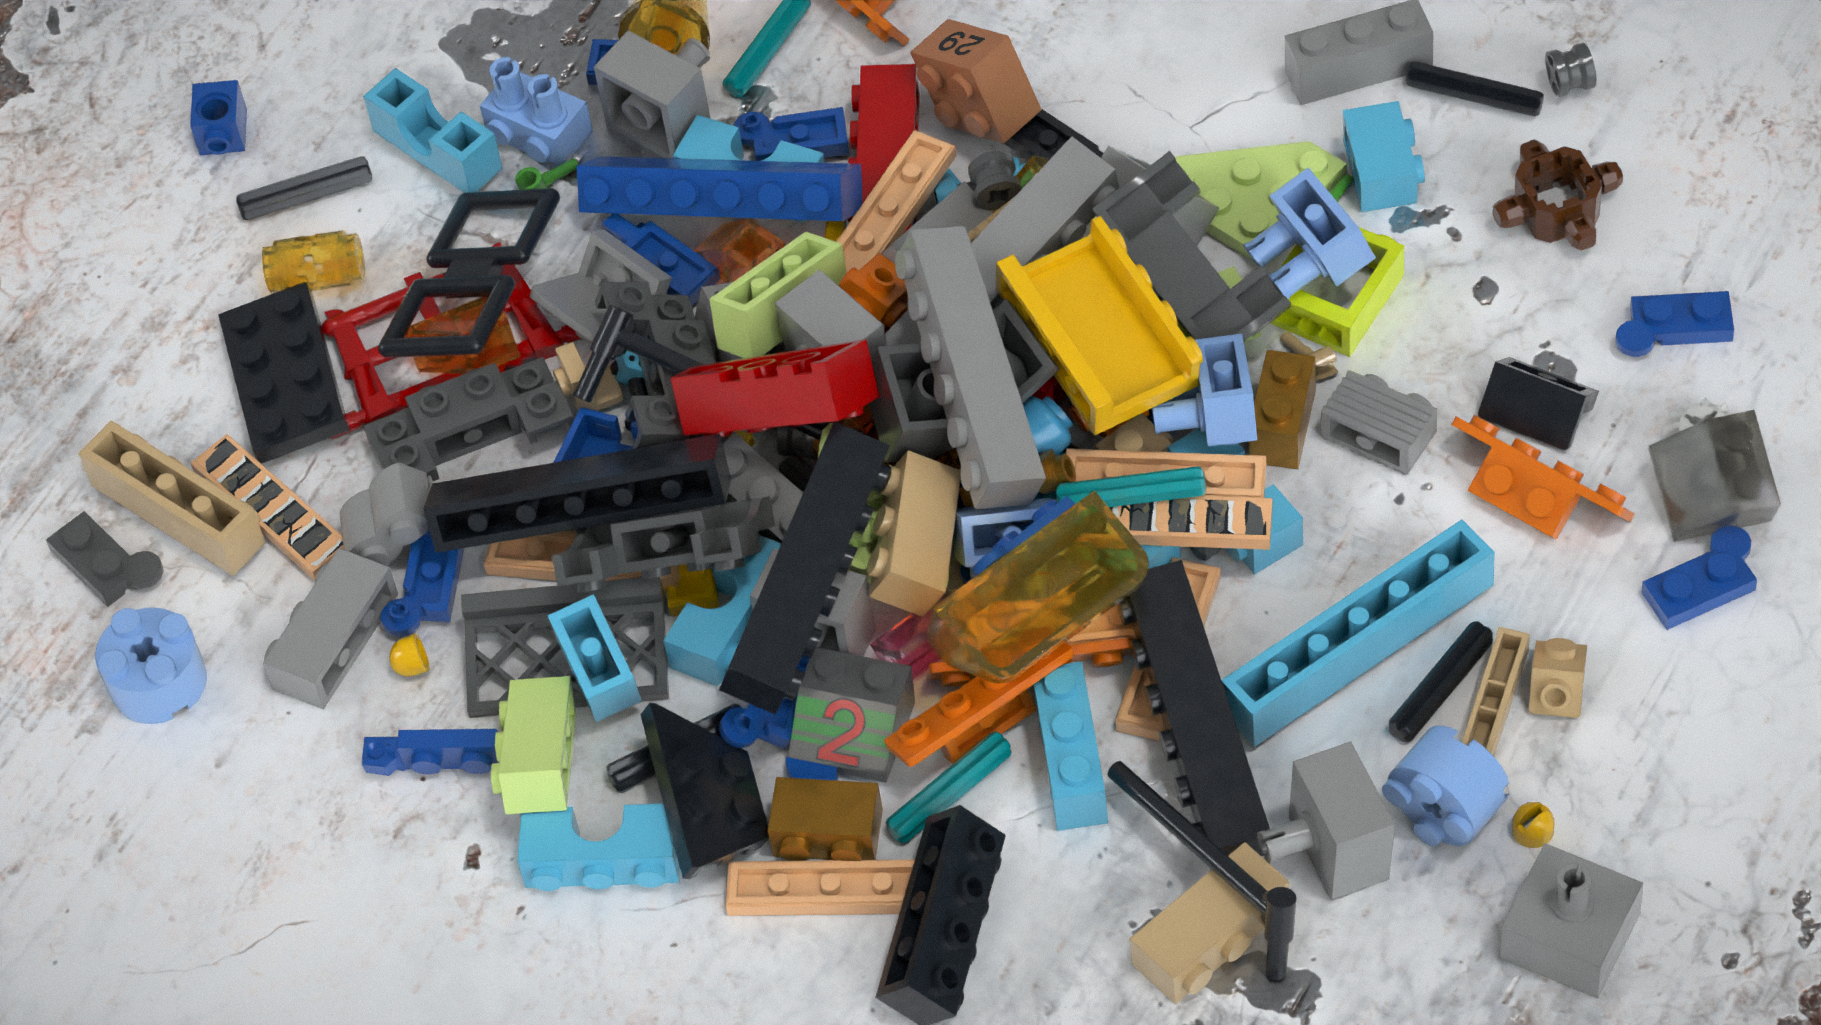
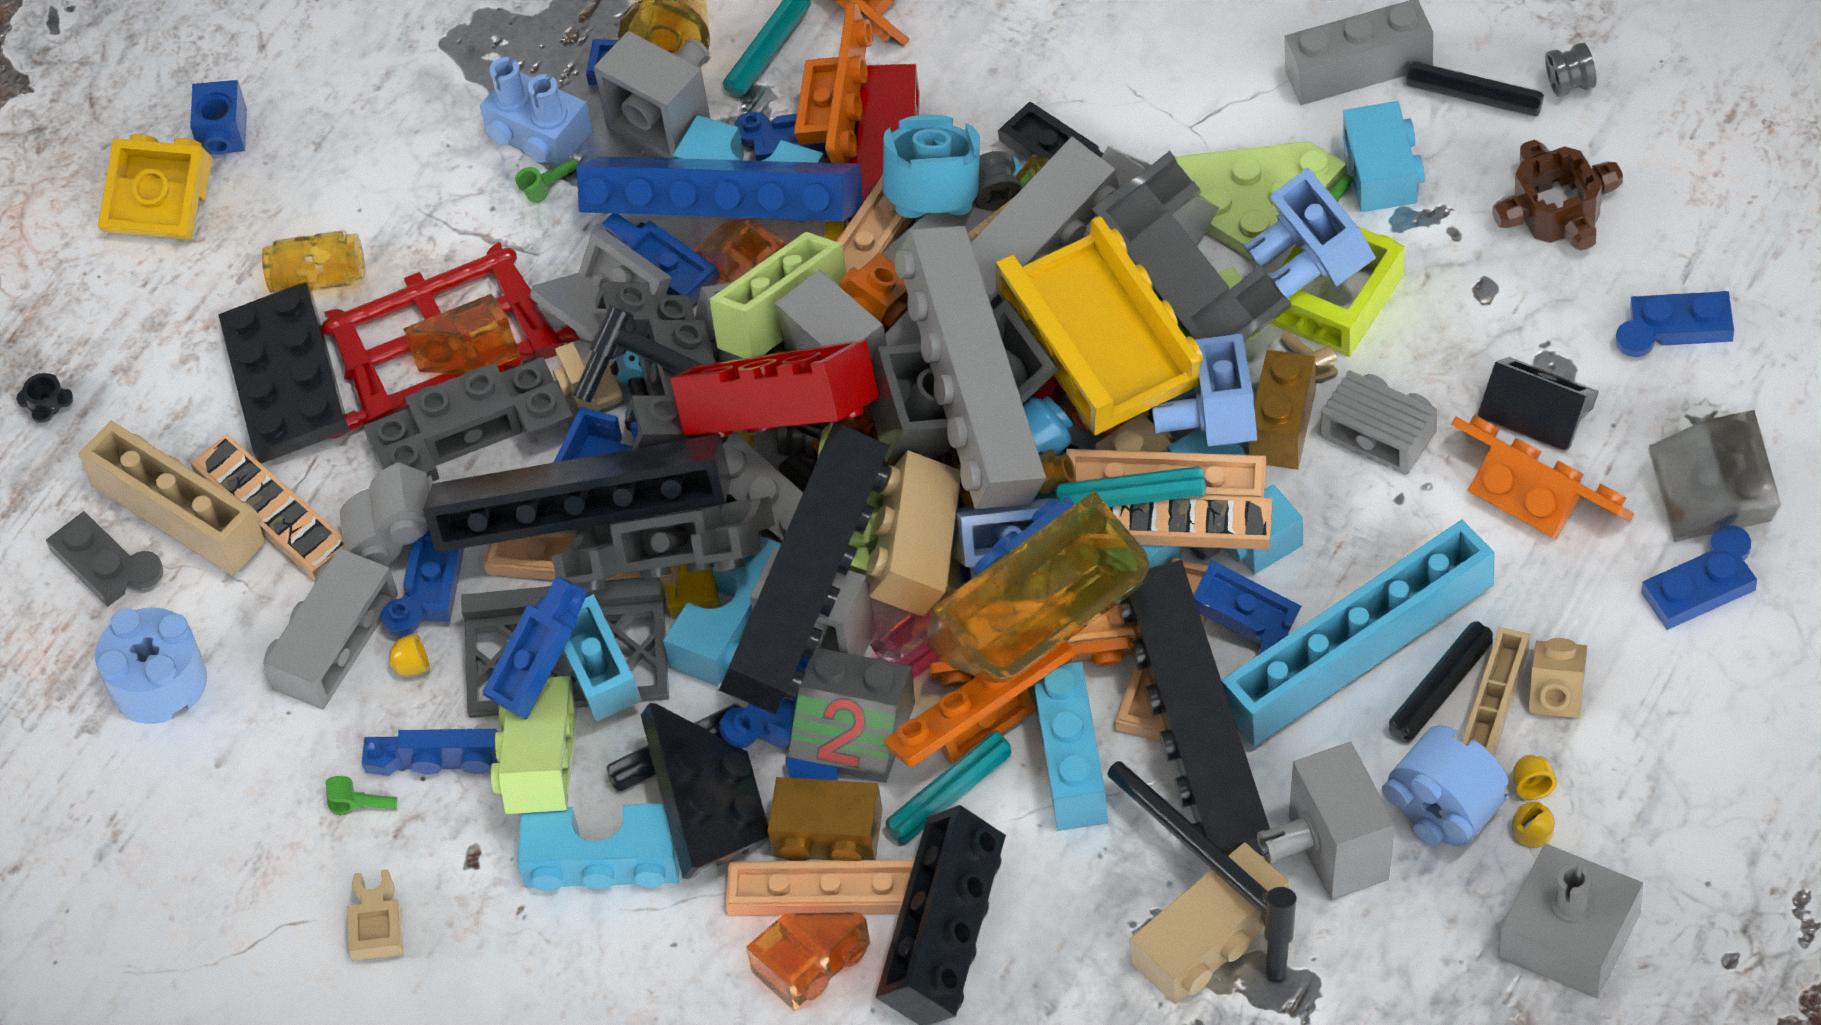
black axle [236,156,372,221] -> none
medium azure arch [363,68,503,193] -> none
black bar [378,188,560,358] -> none
nougat brick [910,19,1042,144] -> none
none -> black plate [16,373,73,423]
none -> yellow plate [98,134,212,240]
none -> bright green hand [326,776,398,816]
none -> tan plate [347,869,404,961]
none -> blue hinge [482,576,588,719]
none -> clear orange slope [746,912,871,1011]
none -> orange bracket [794,3,873,164]
none -> medium azure brick [883,114,980,218]
none -> blue hinge [1193,560,1302,654]
none -> yellow hinge [1512,755,1557,800]

